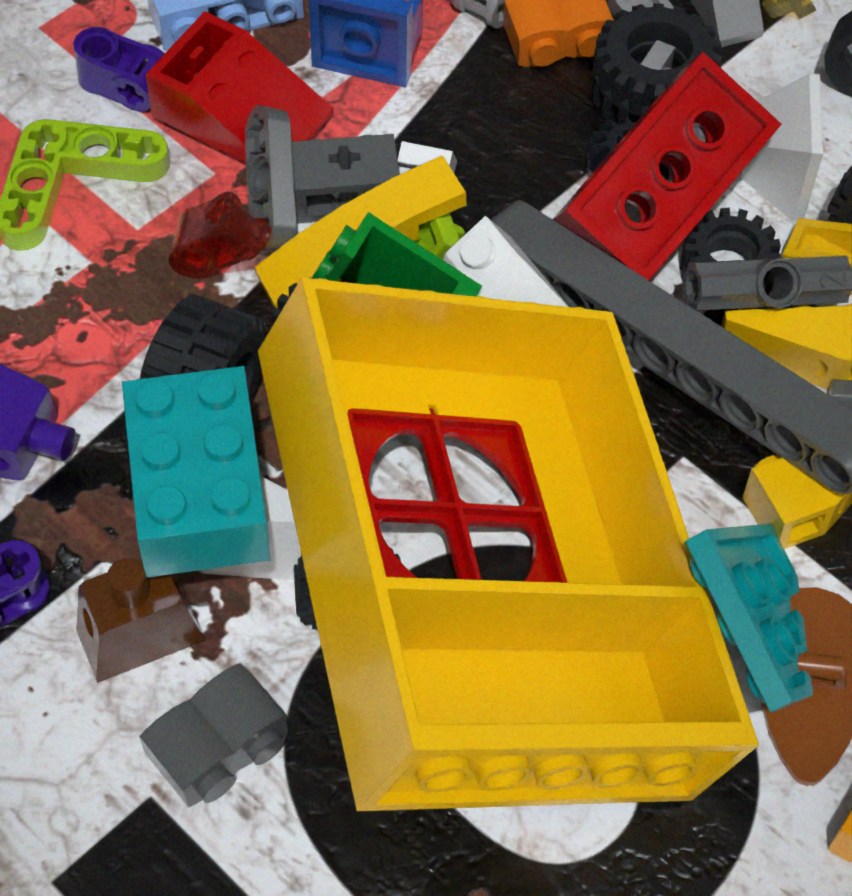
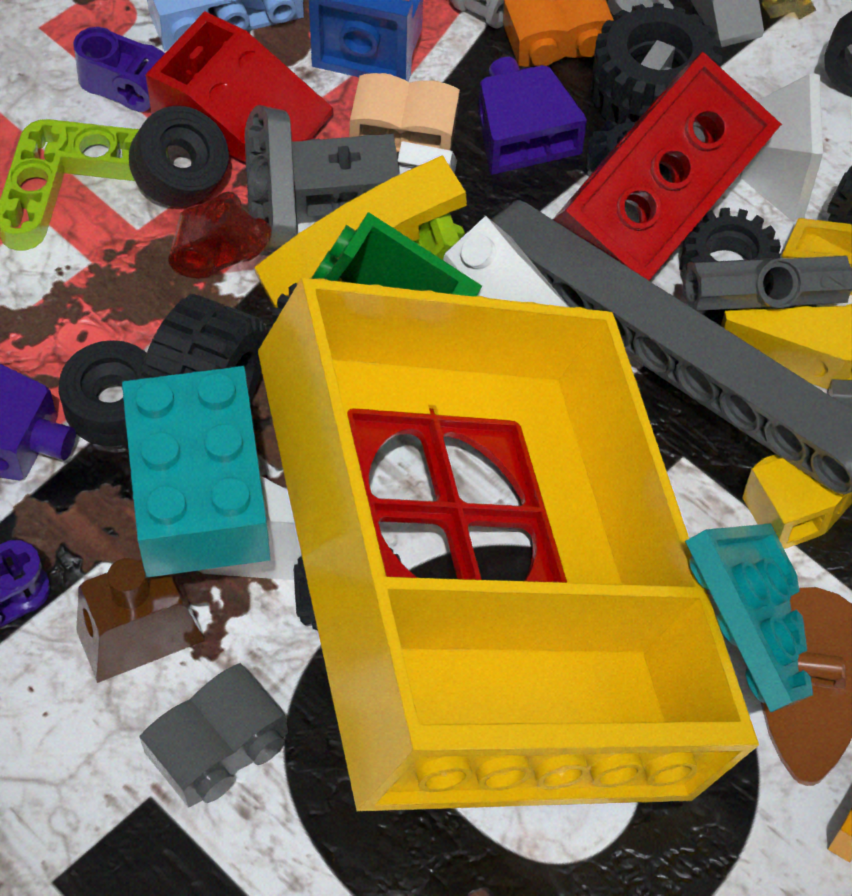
none -> black tyre [58,340,147,446]
none -> black tyre [129,106,229,207]
none -> light nougat brick [349,73,460,153]
none -> dark purple torso [478,57,587,175]

